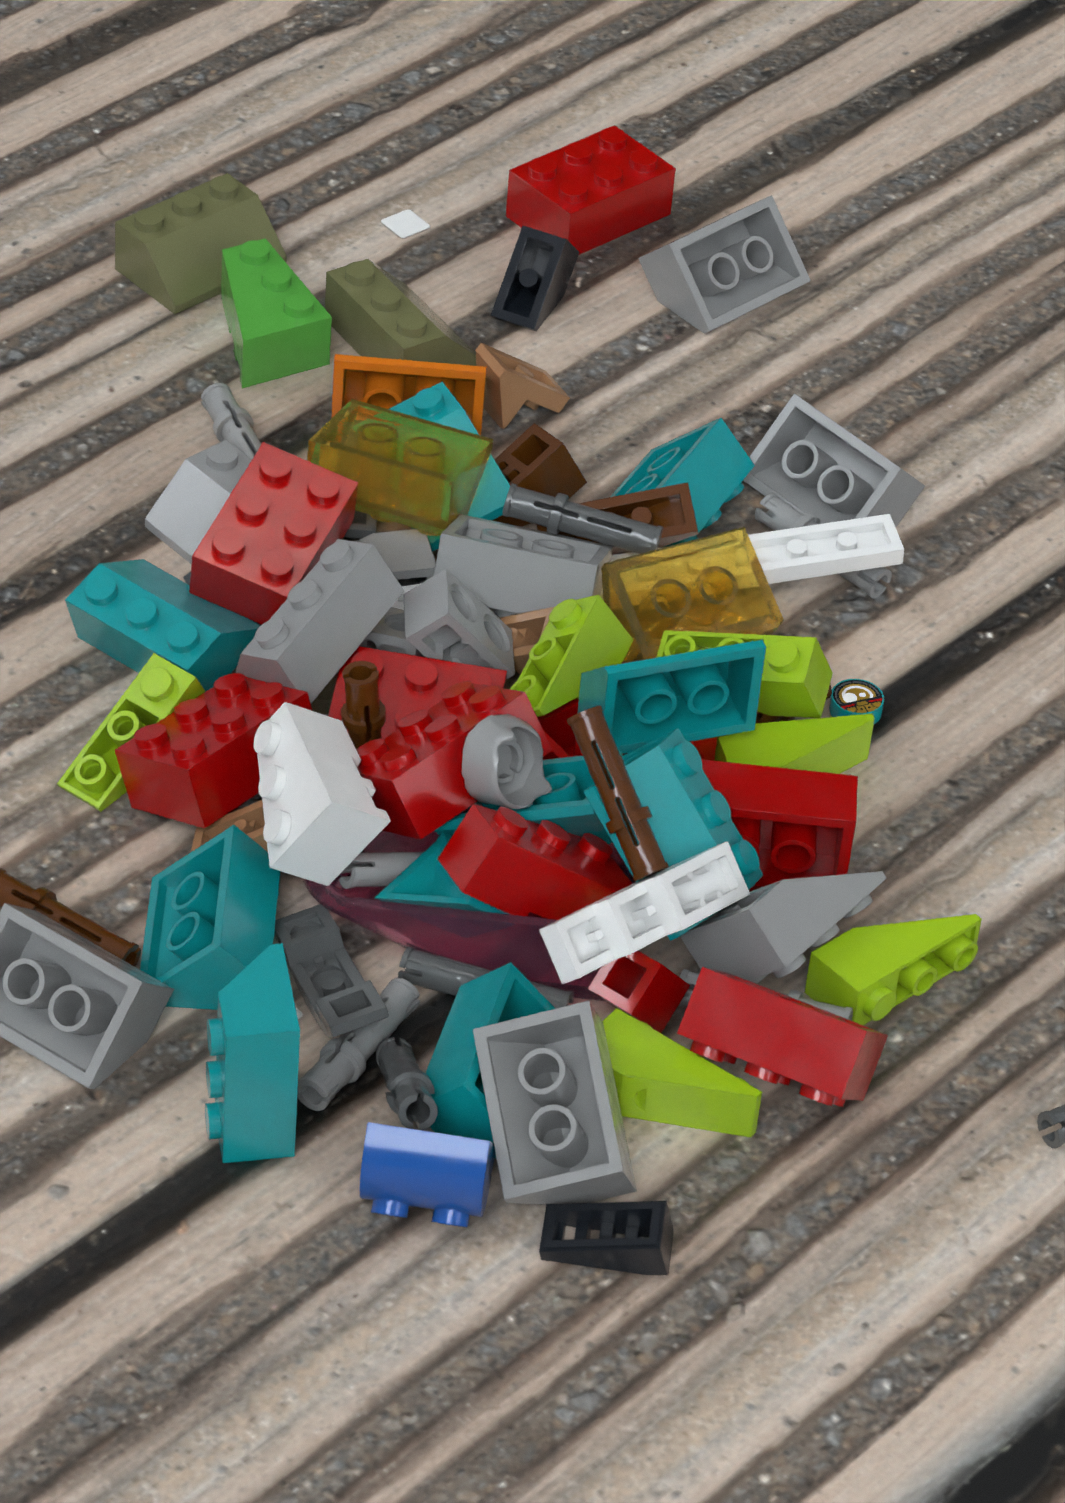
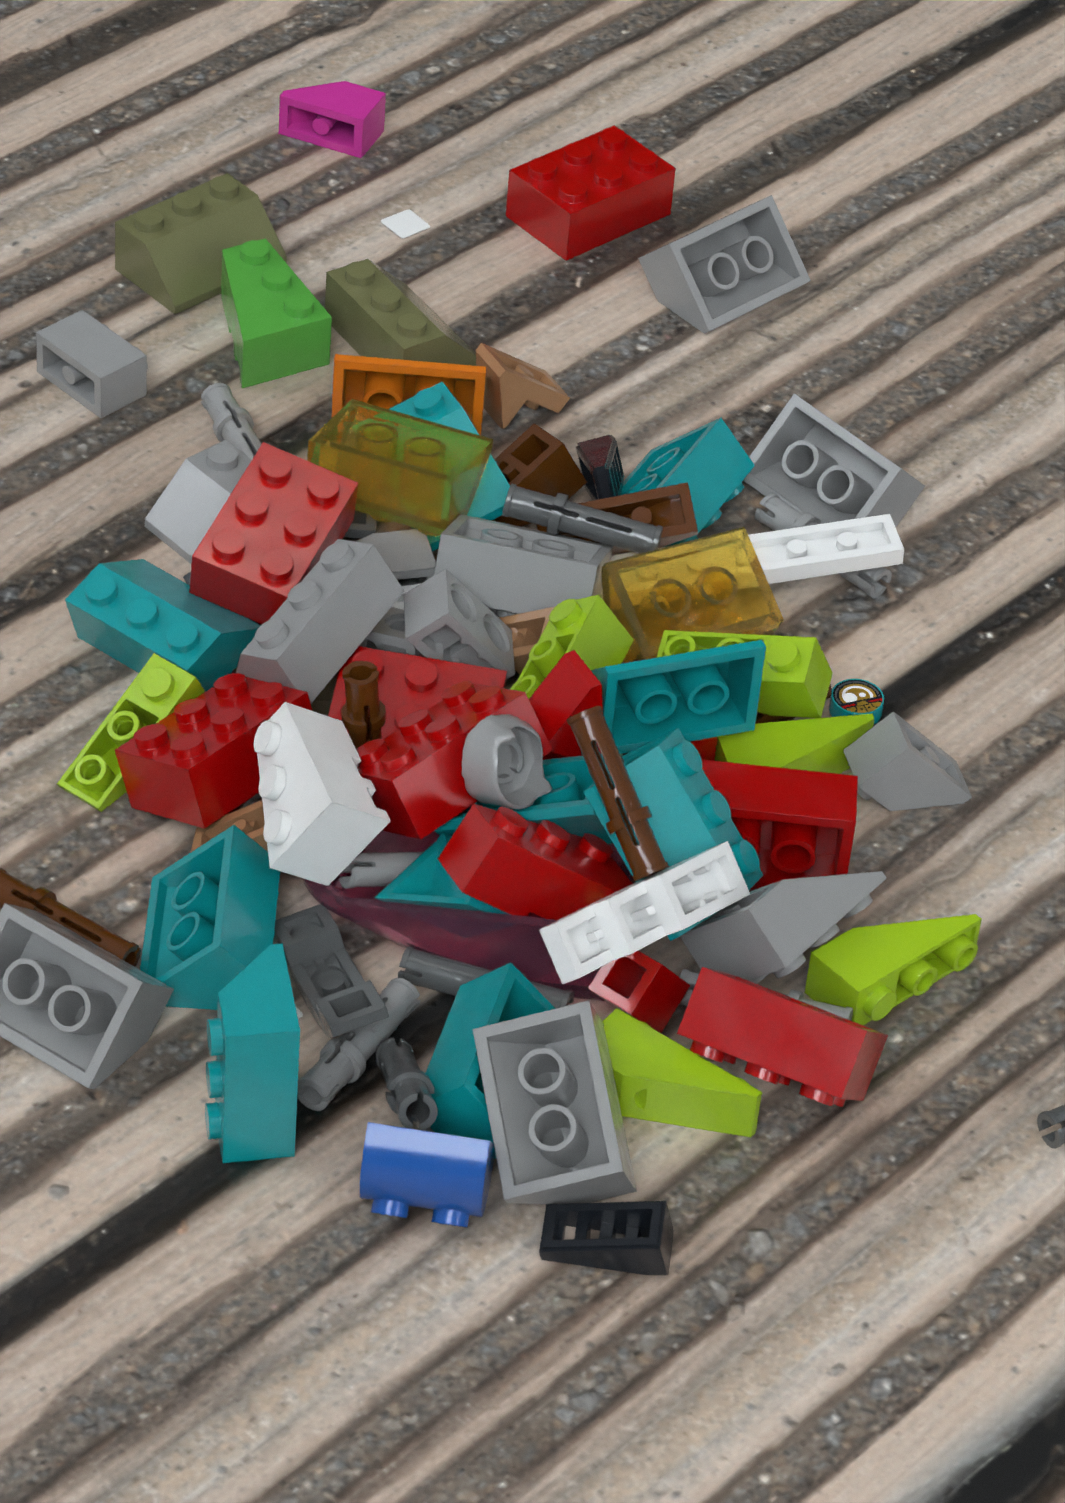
black slope [490,226,579,332] -> none
none -> light grey brick [36,310,148,418]
none -> dark pink slope [279,81,386,158]
none -> red slope [529,650,603,757]
none -> black slope [576,435,624,500]
none -> light grey slope [843,712,972,811]

